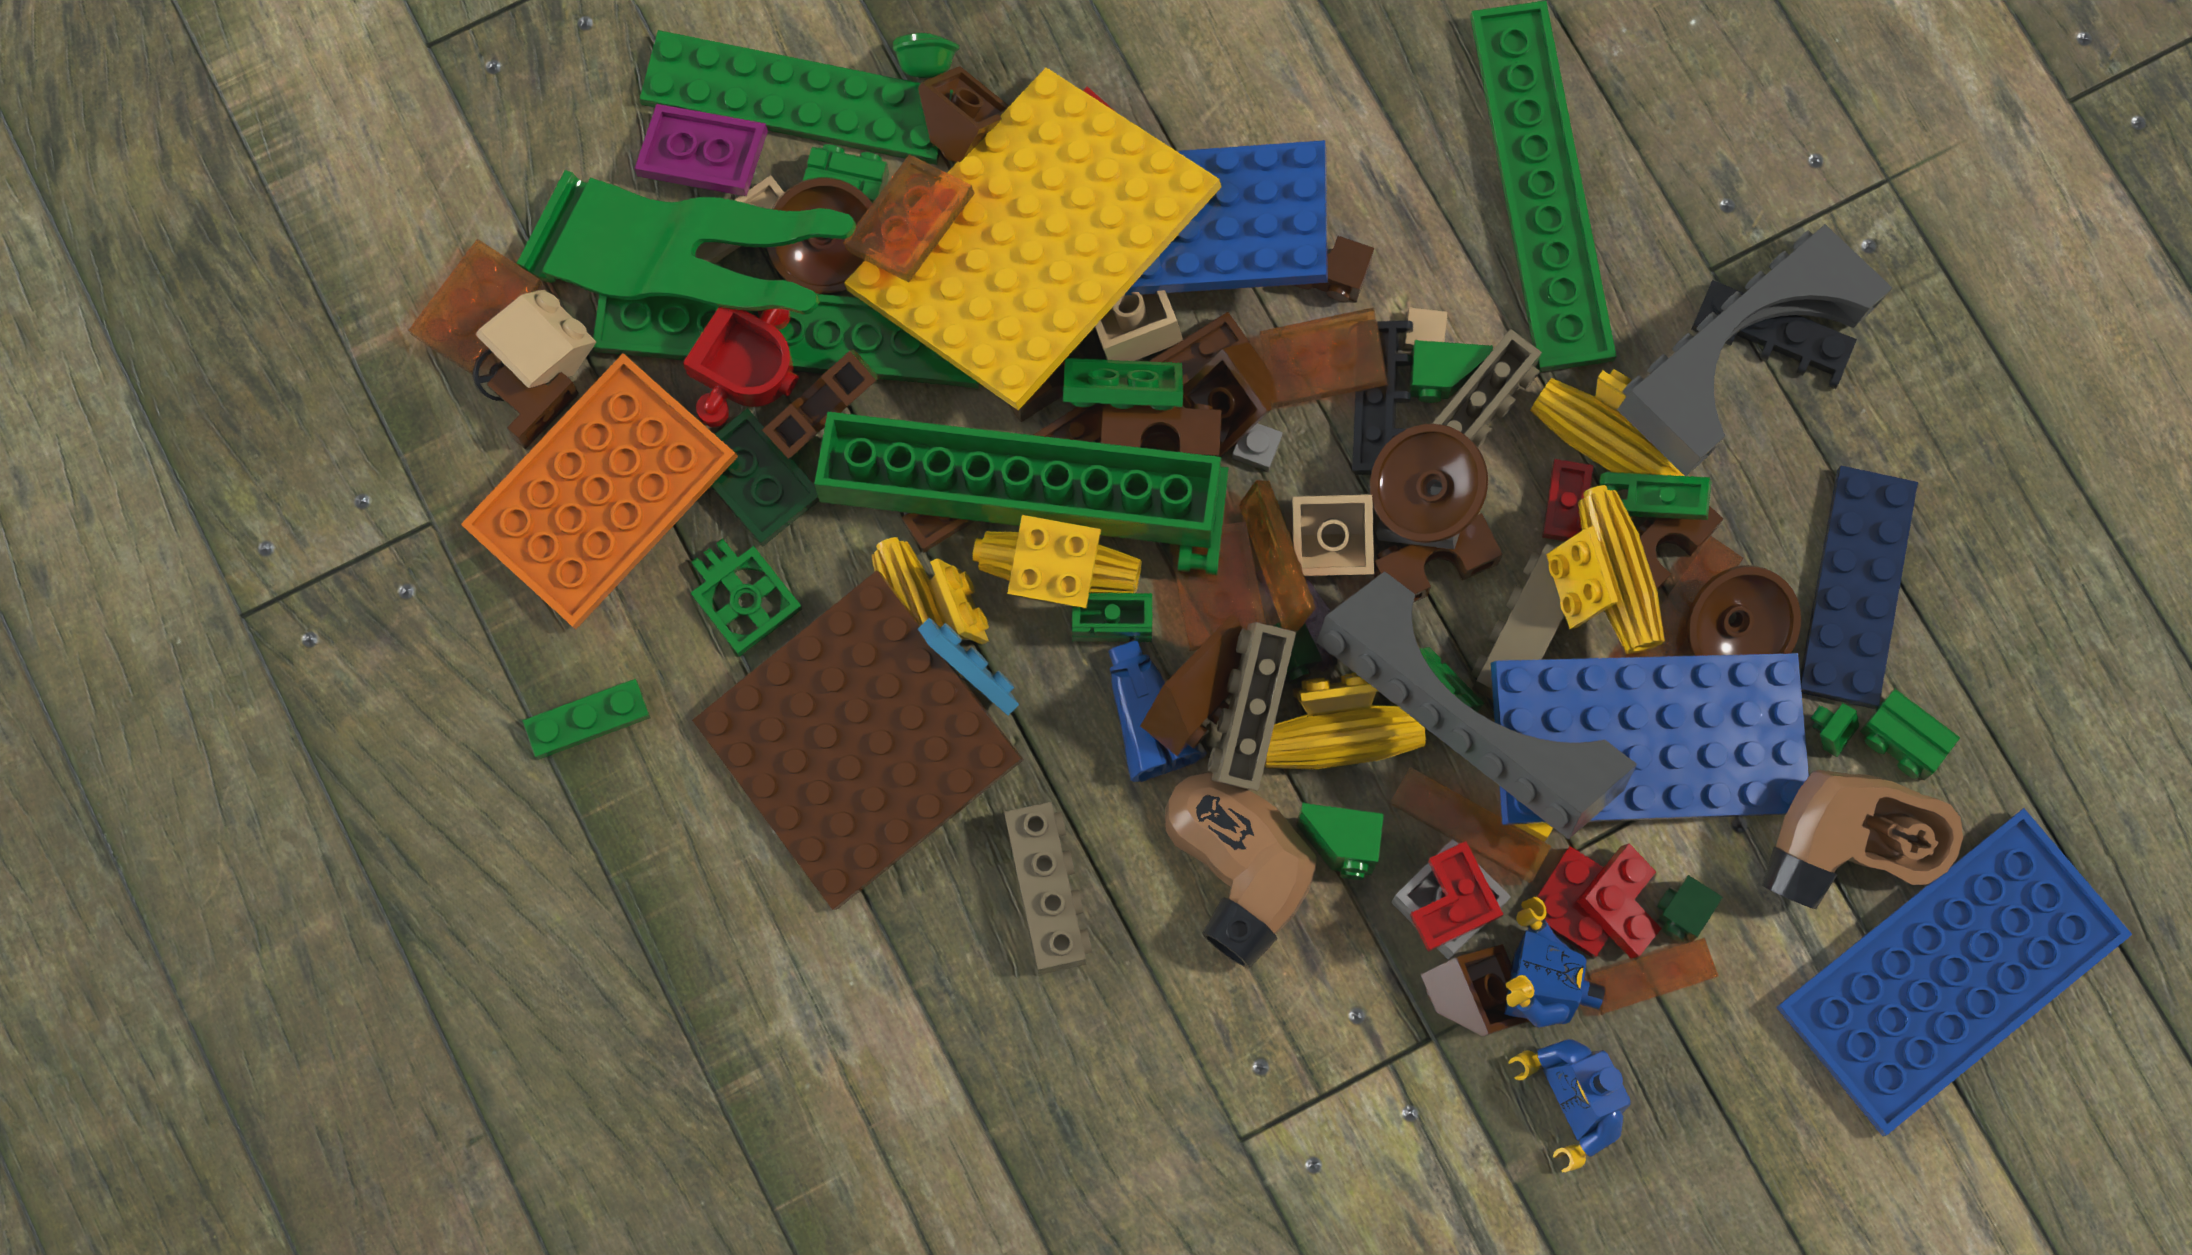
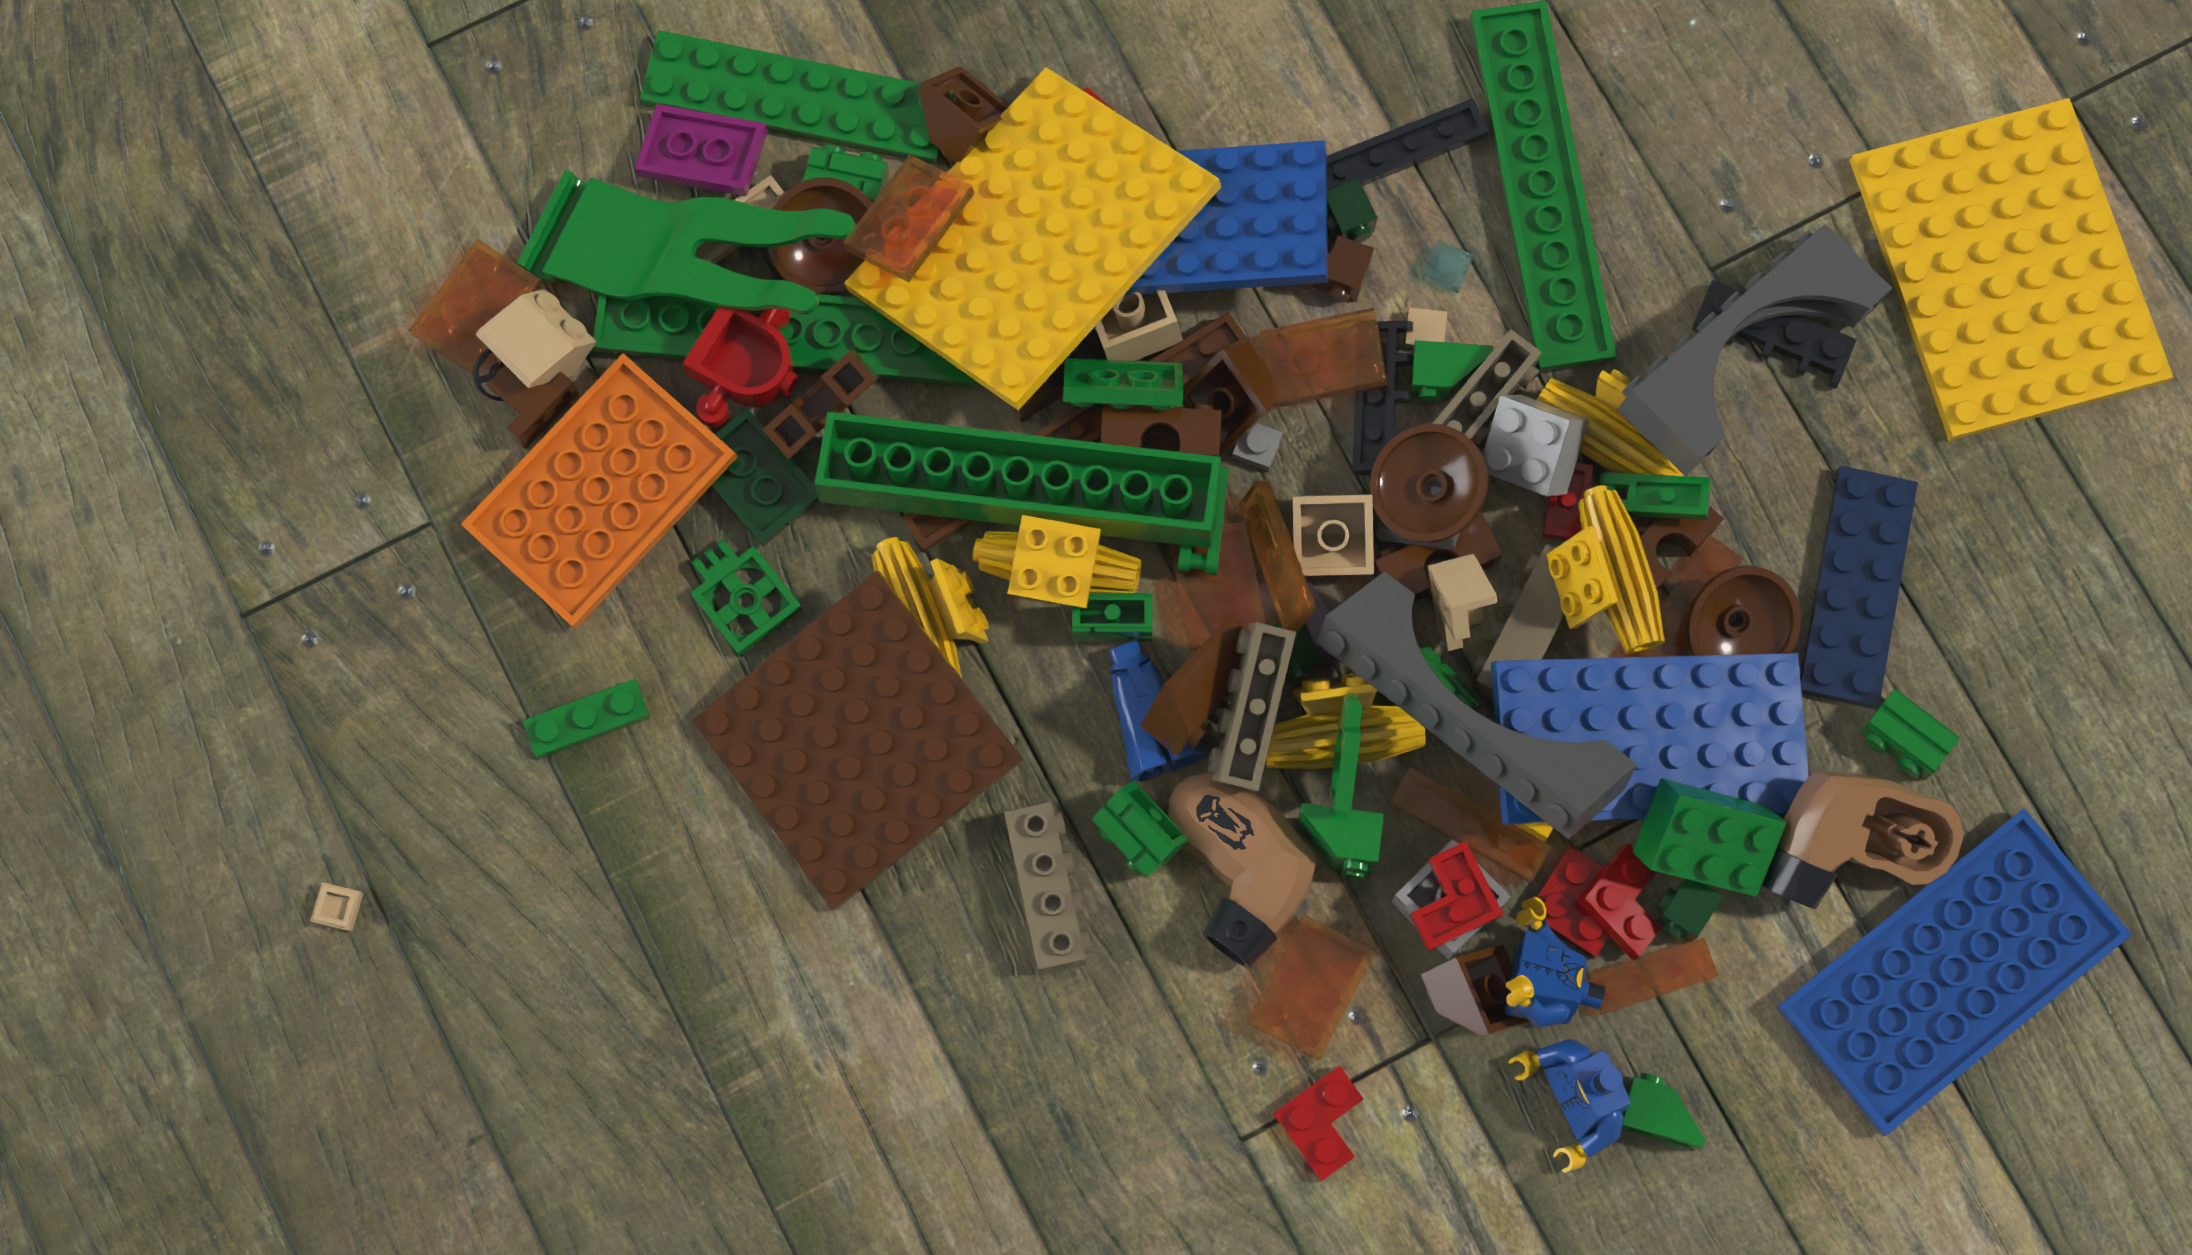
green helmet [893,33,960,78] -> none
dark azure plate [918,618,1019,716] -> none
green tile [1811,703,1859,757] -> none
none -> tan tile [310,882,363,932]
none -> green brick [1092,781,1188,878]
none -> clear orange plate [1247,914,1375,1062]
none -> red plate [1273,1066,1364,1182]
none -> black plate [1327,98,1489,191]
none -> dark green brick [1327,178,1377,243]
none -> green piece [1329,693,1362,814]
none -> clear light blue plate [1423,240,1474,293]
none -> tan panel [1428,554,1497,651]
none -> light grey brick [1482,395,1589,496]
none -> green slope [1622,1073,1705,1151]
none -> green brick [1632,778,1786,897]
none -> yellow plate [1849,98,2174,441]

